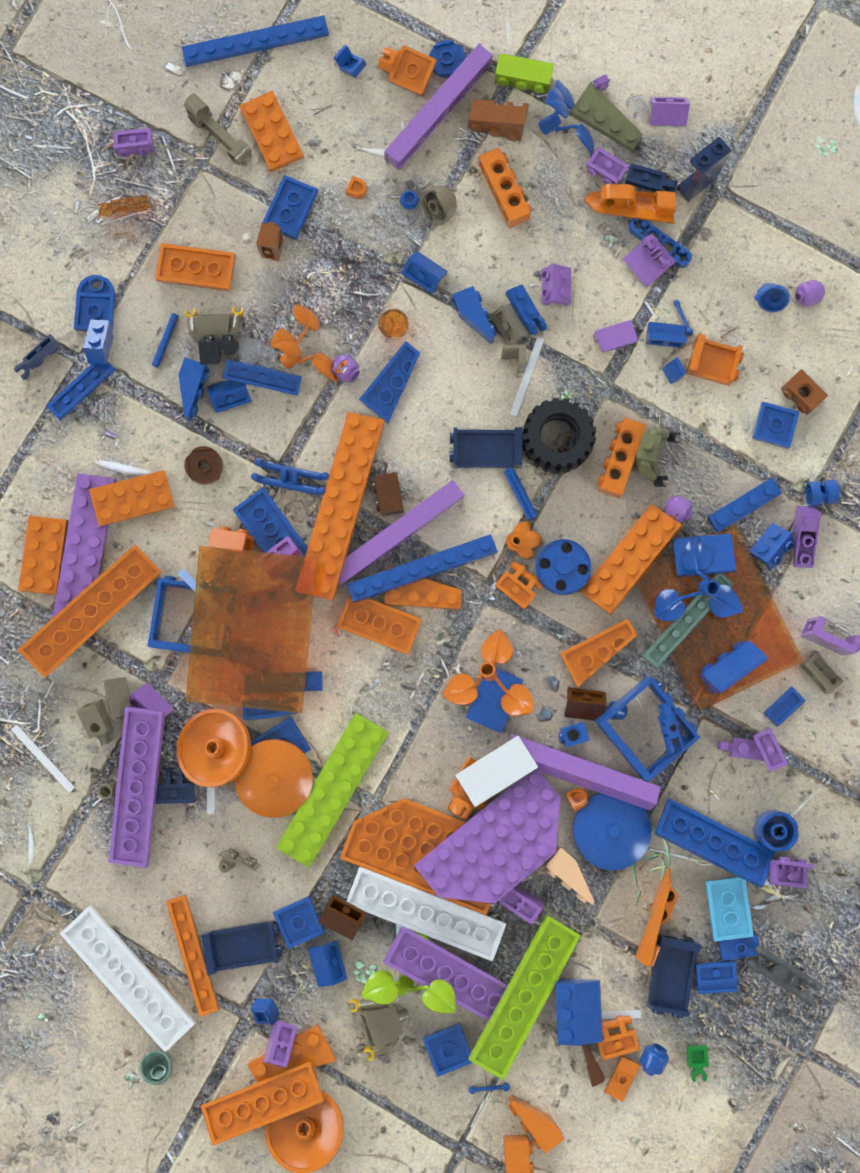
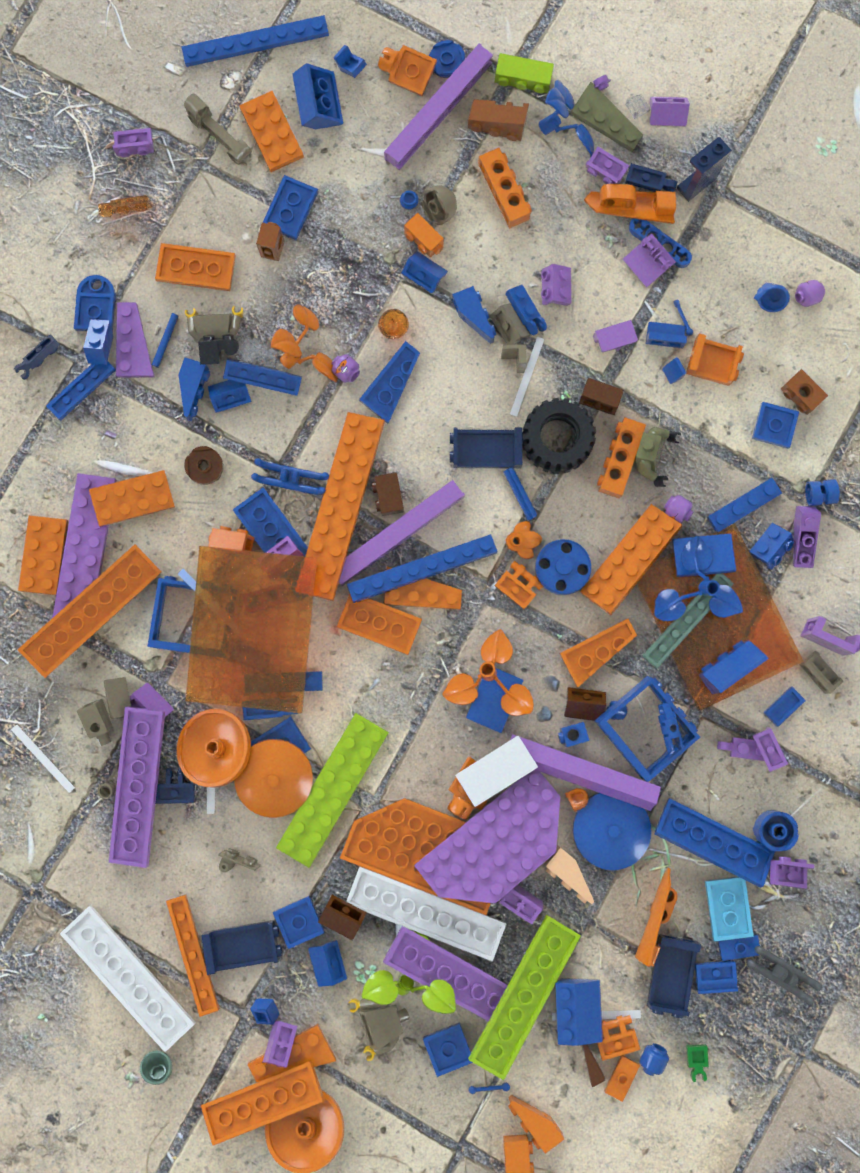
orange tile [345,176,367,199] -> none
none -> medium lavender wing [116,302,155,378]
none -> blue slope [292,63,344,130]
none -> orange brick [404,213,444,258]
none -> reddish brown hinge [579,378,624,415]

